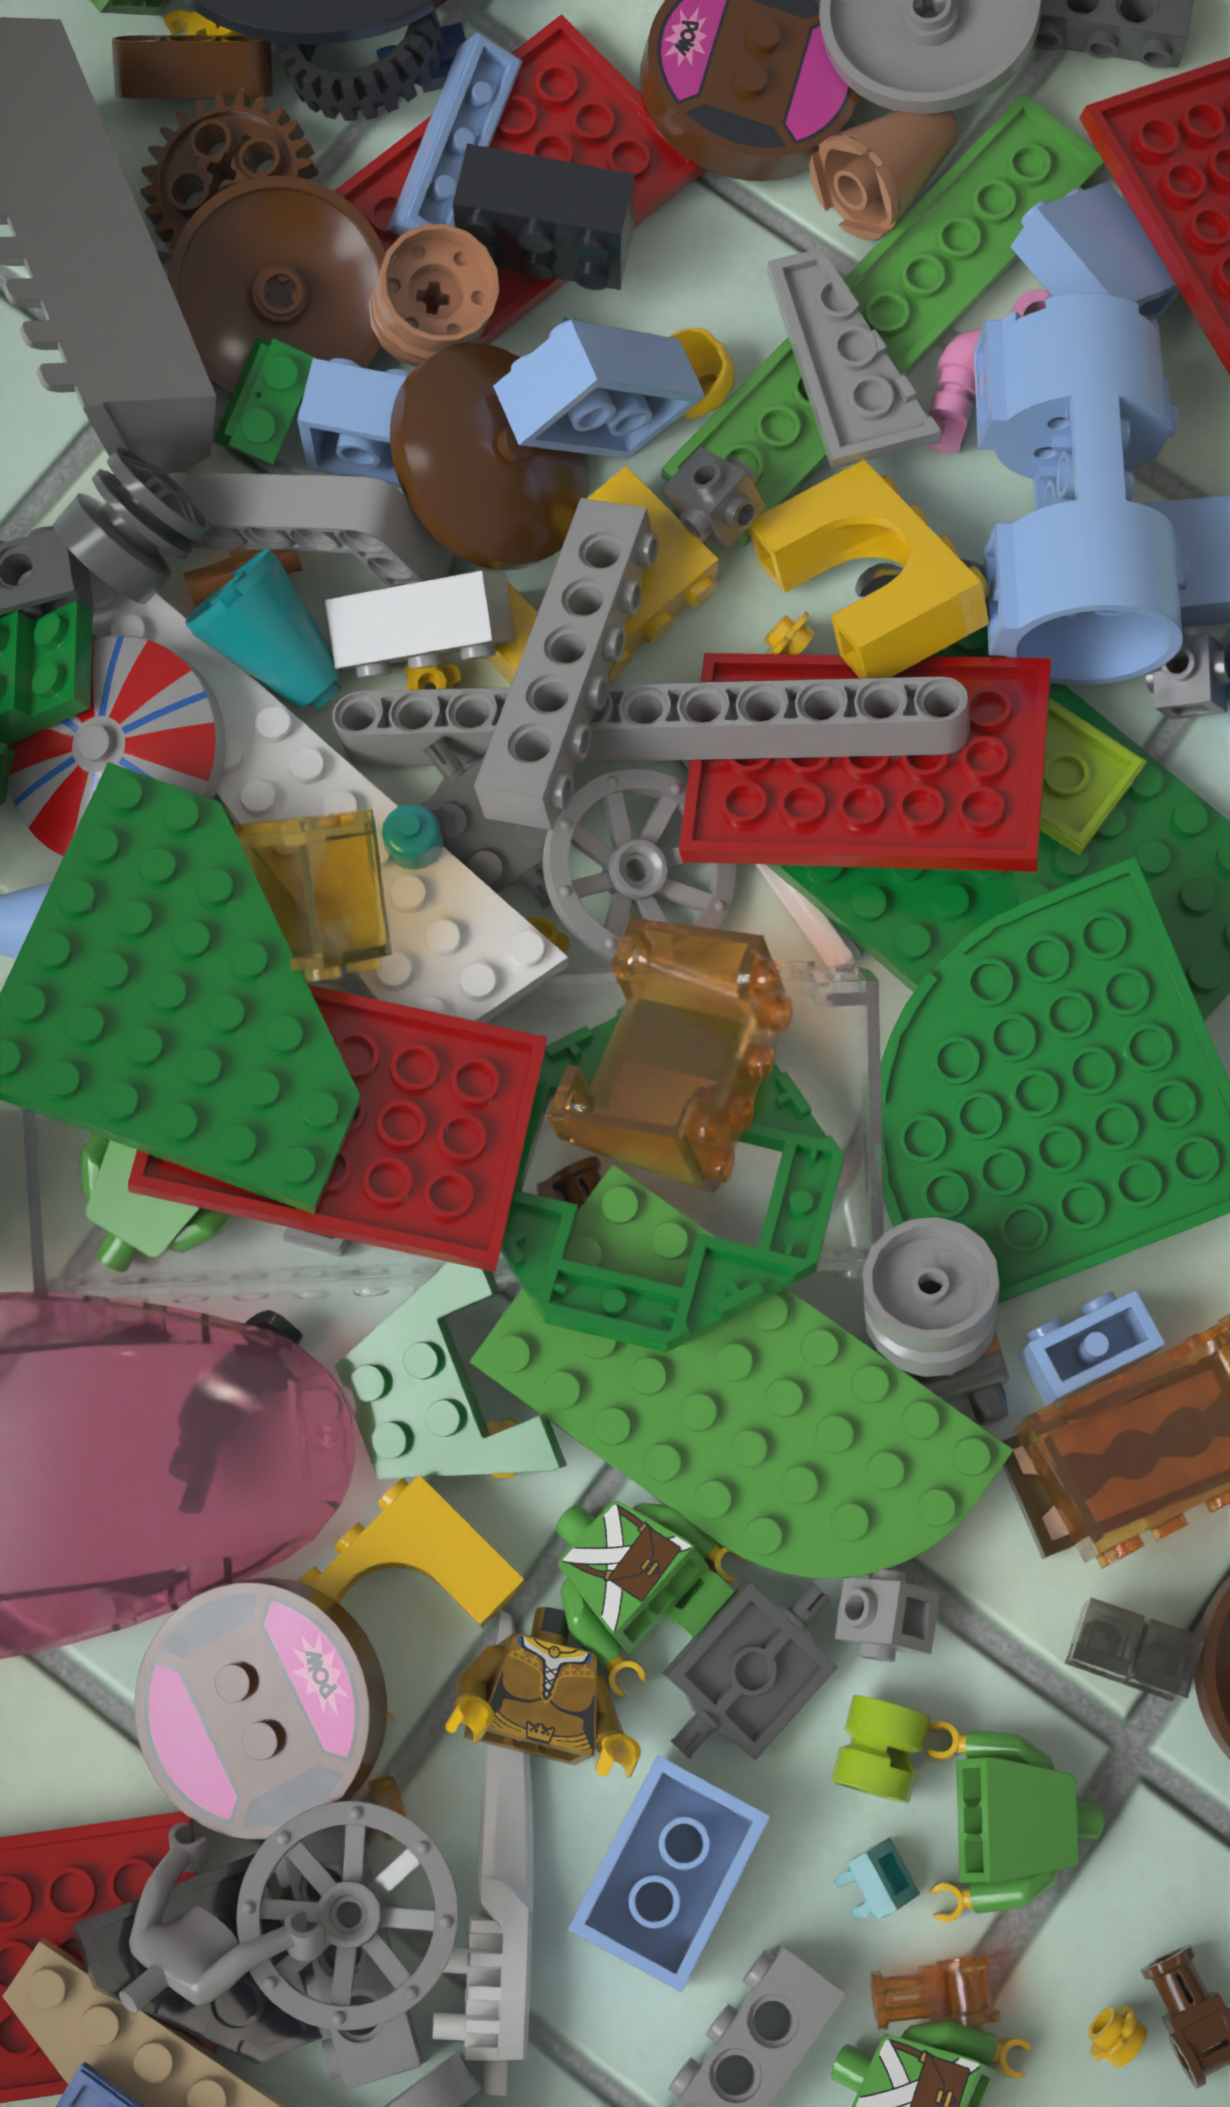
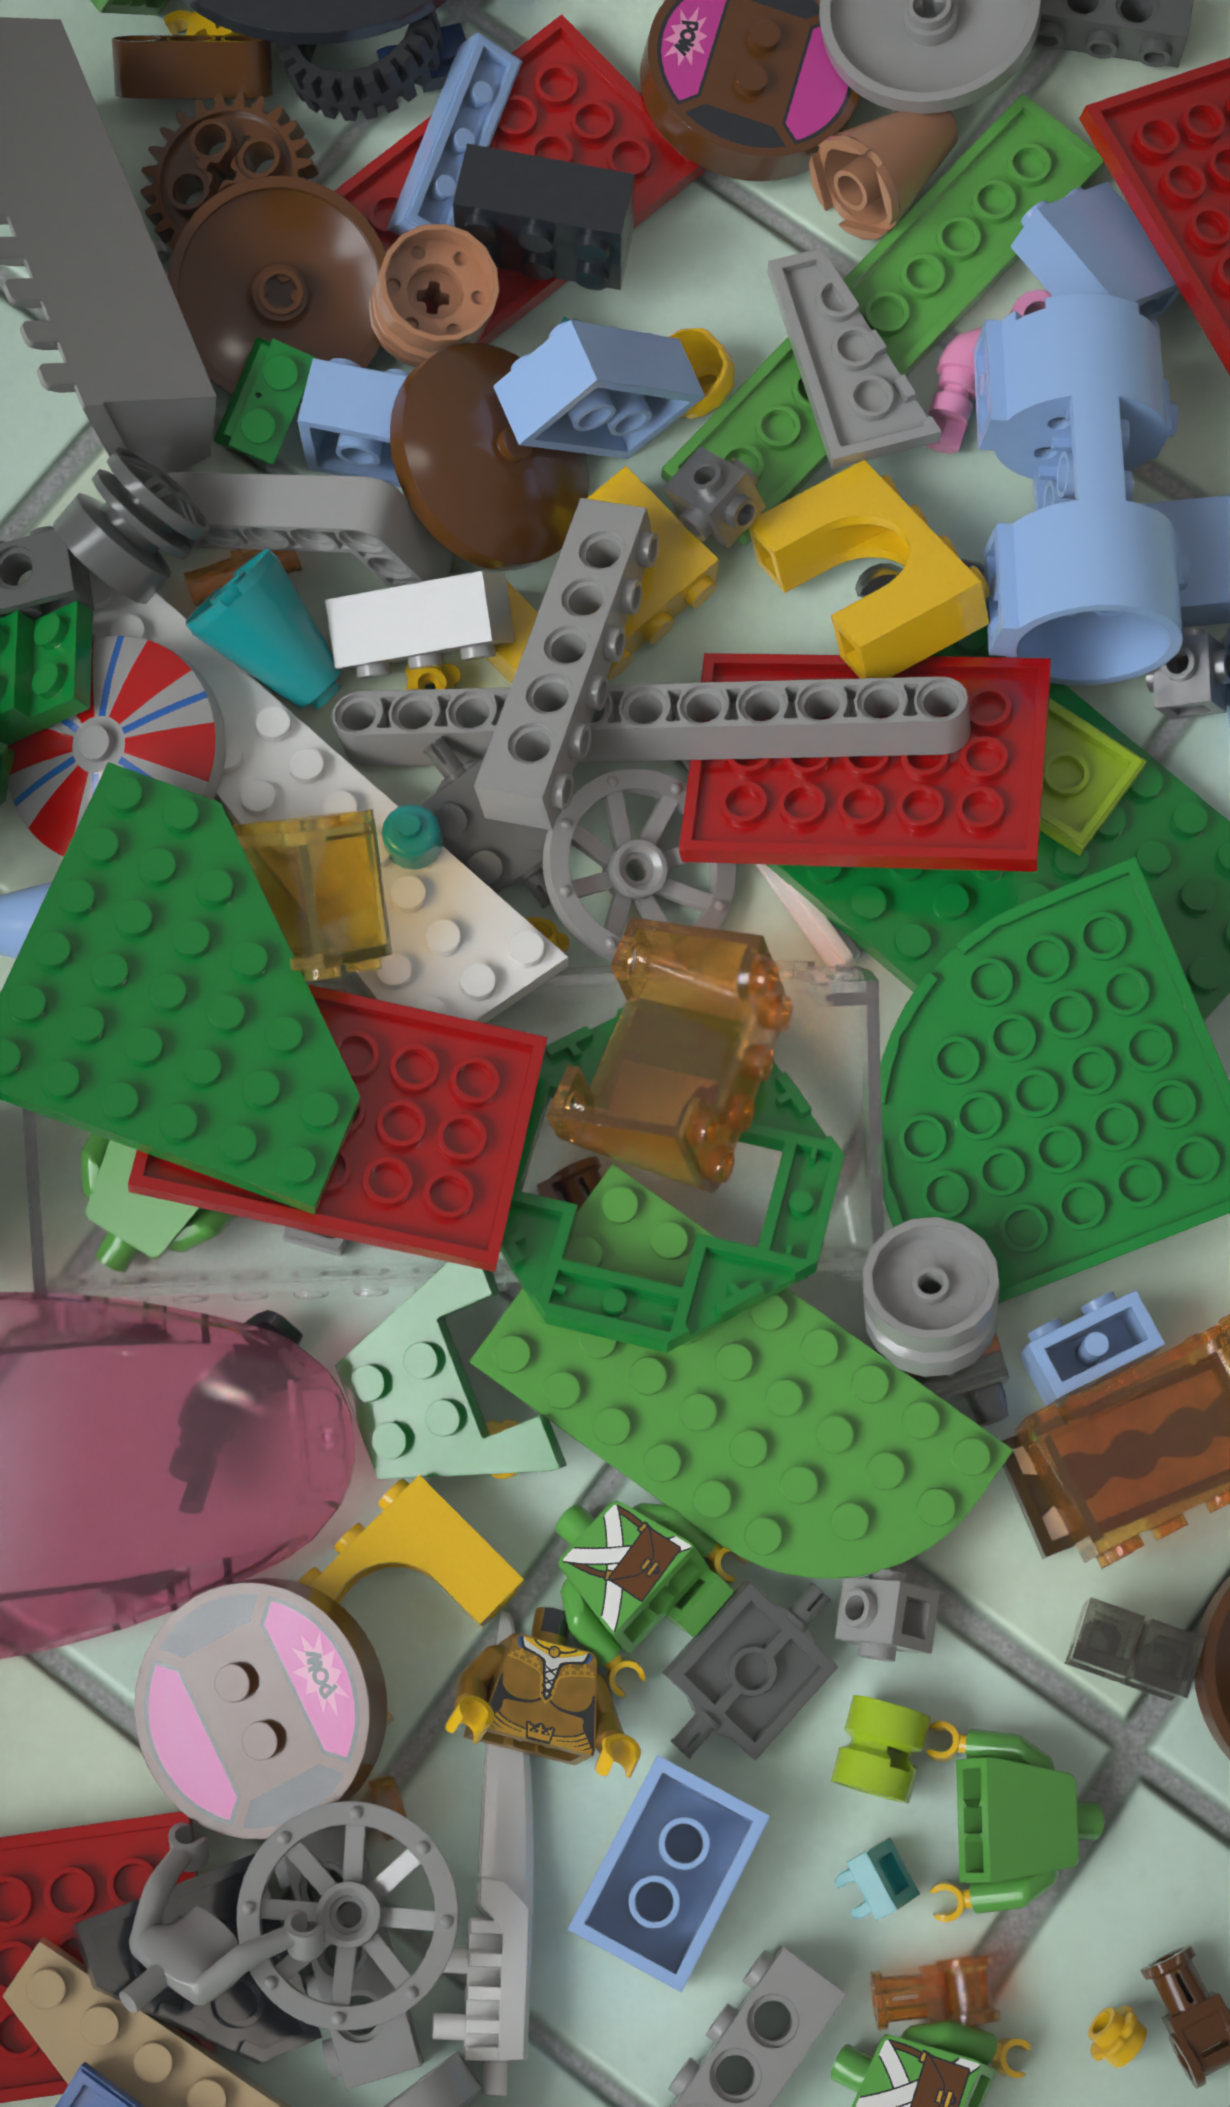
yellow plate [764,611,816,654] -> none

